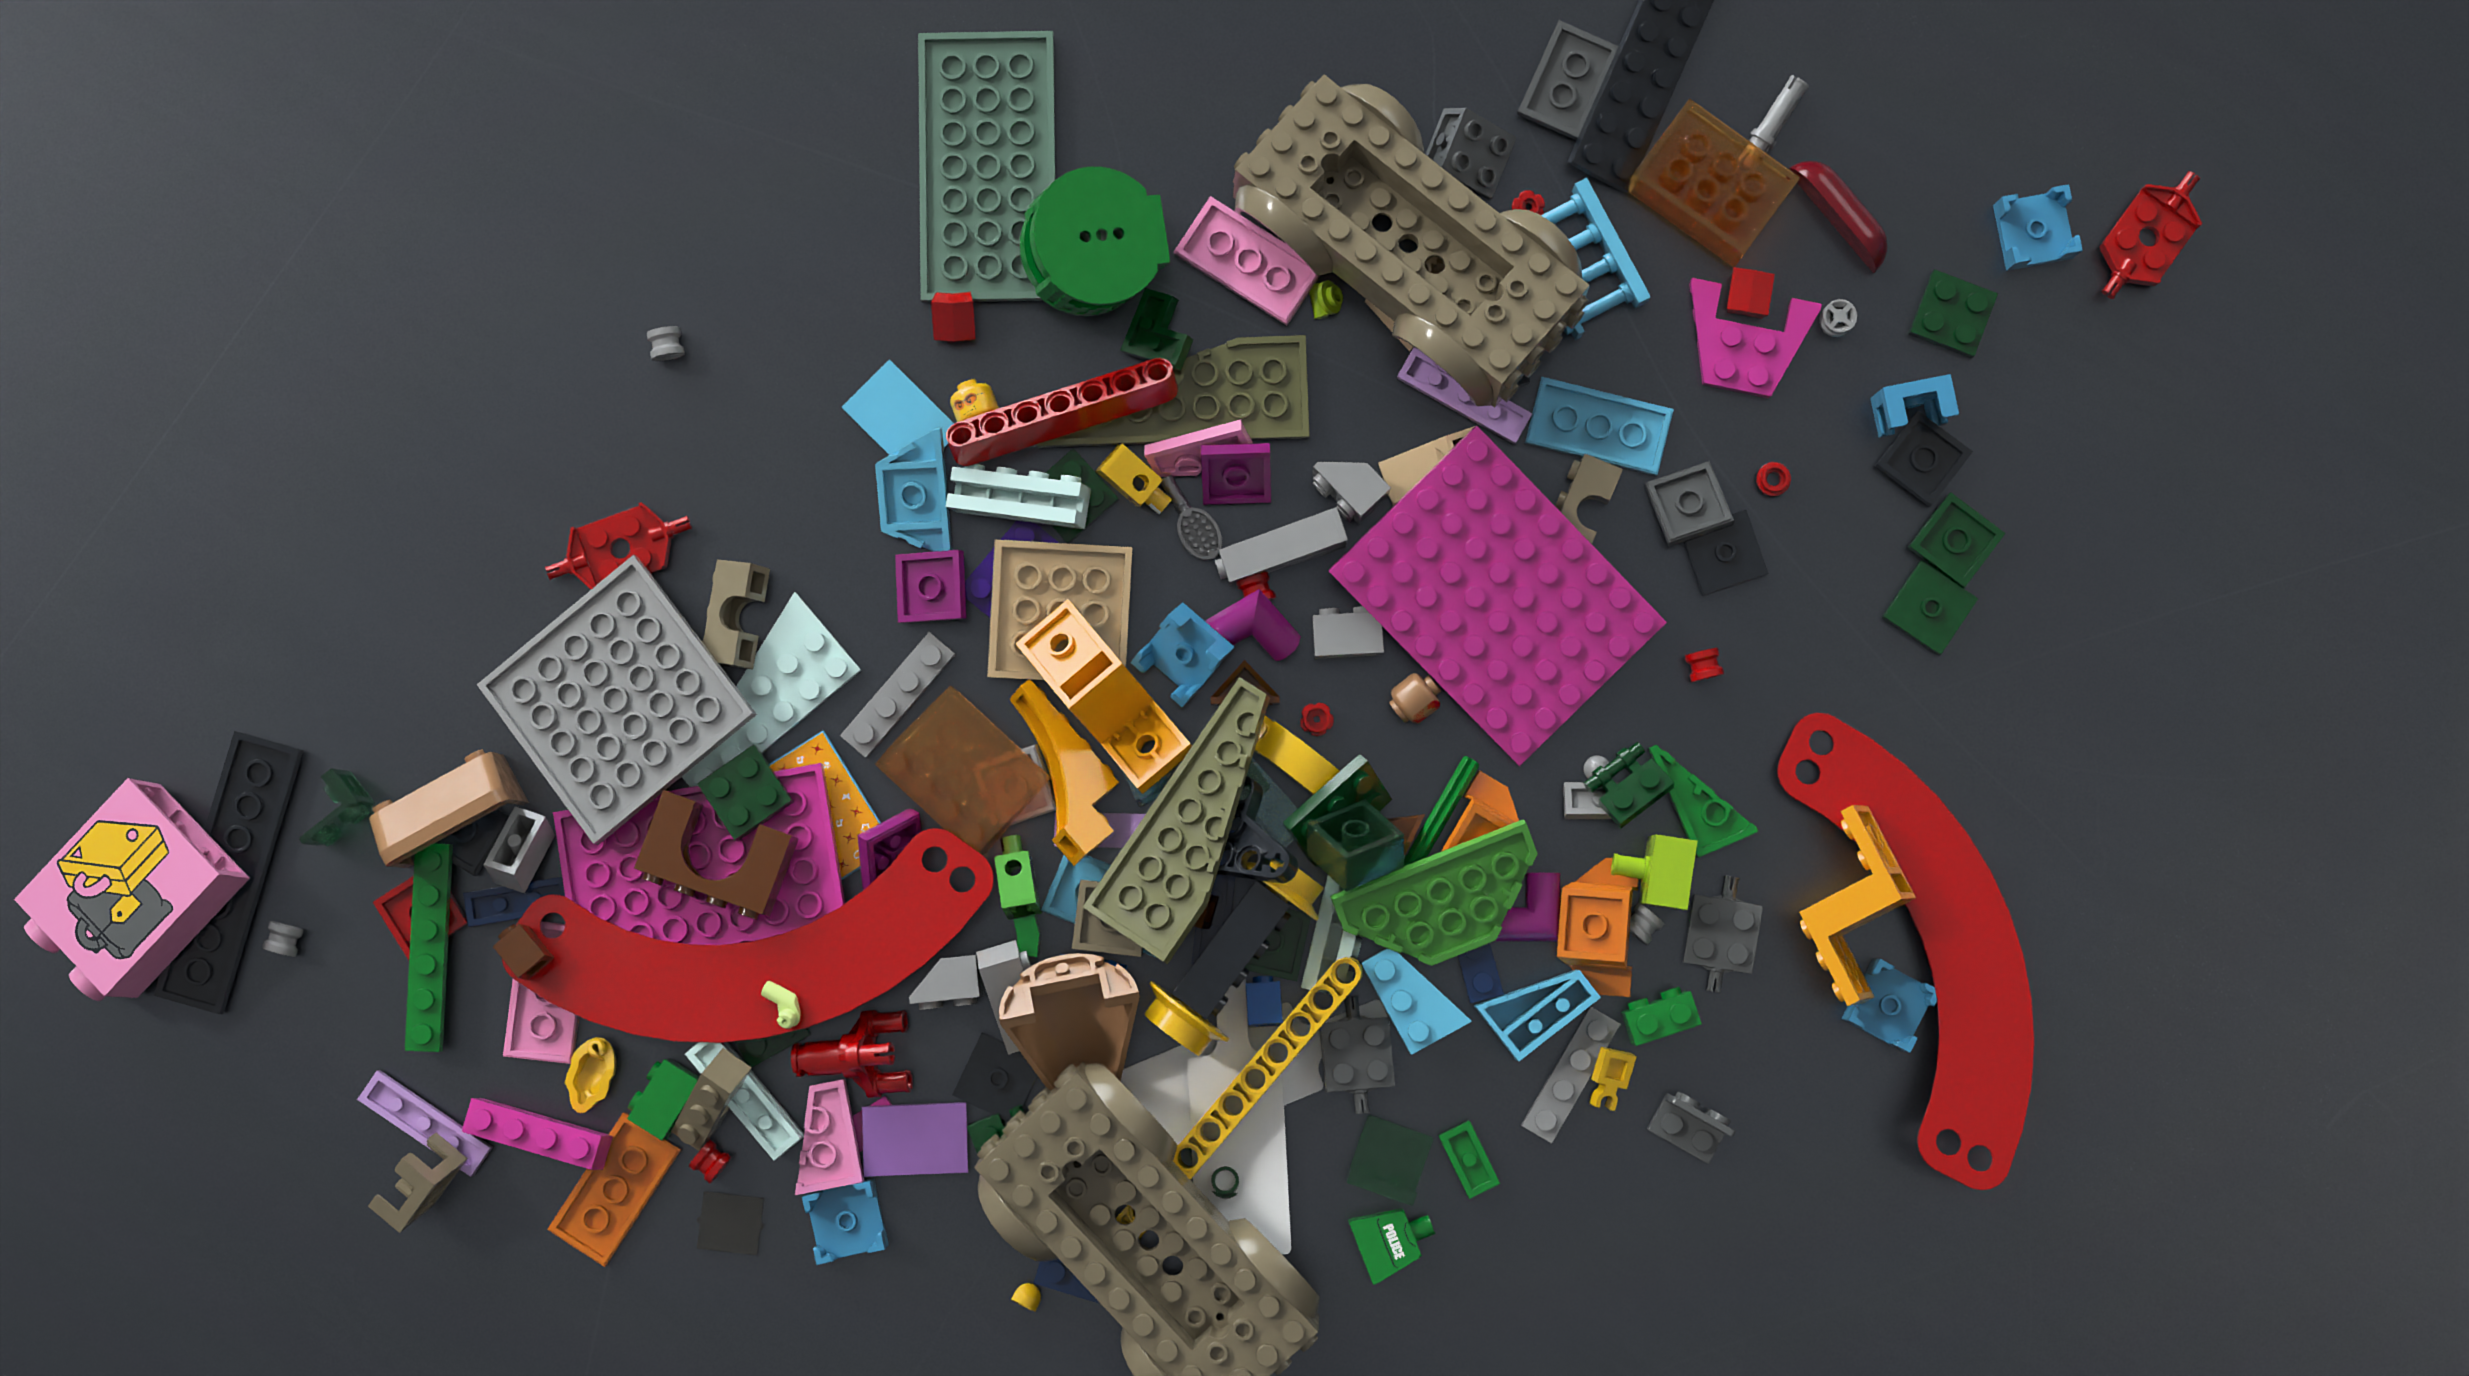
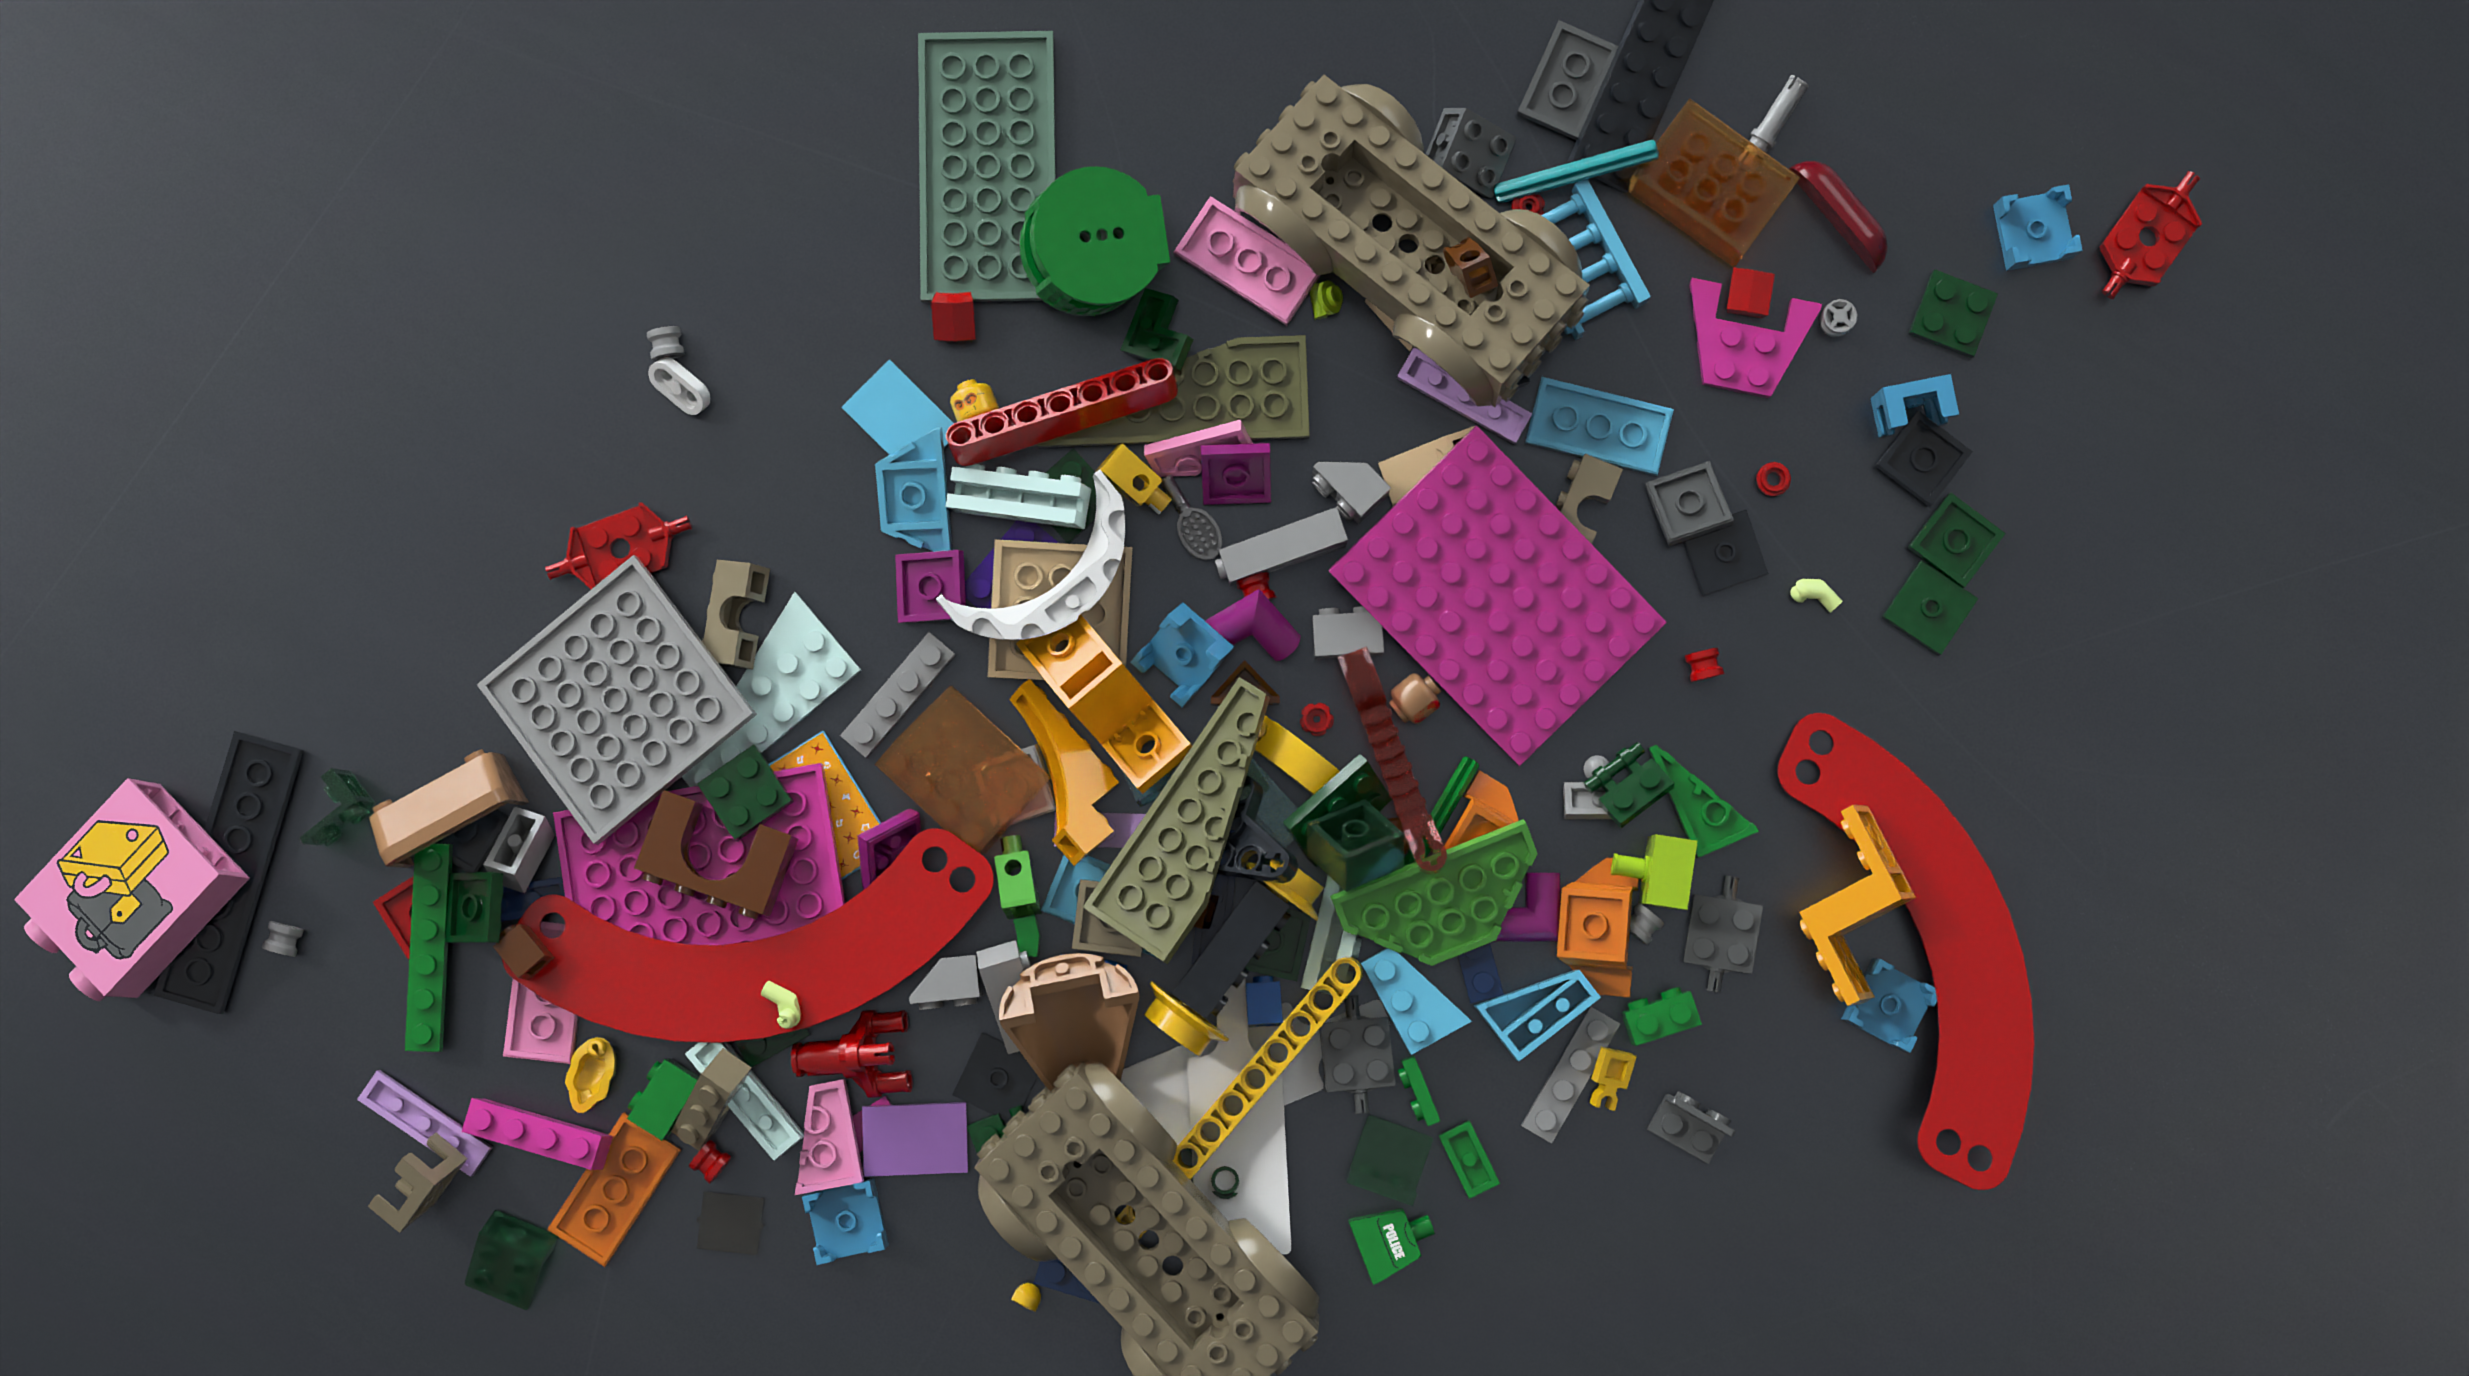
none -> dark green plate [445,872,504,943]
none -> clear green bracket [465,1210,558,1310]
none -> white plate [648,357,710,415]
none -> white windscreen [936,469,1125,640]
none -> clear red piece [1337,647,1447,874]
none -> green plate [1397,1055,1440,1126]
none -> reddish brown leg [1443,237,1498,298]
none -> teal axle [1494,140,1659,203]
none -> yellowish green arm [1790,579,1843,613]

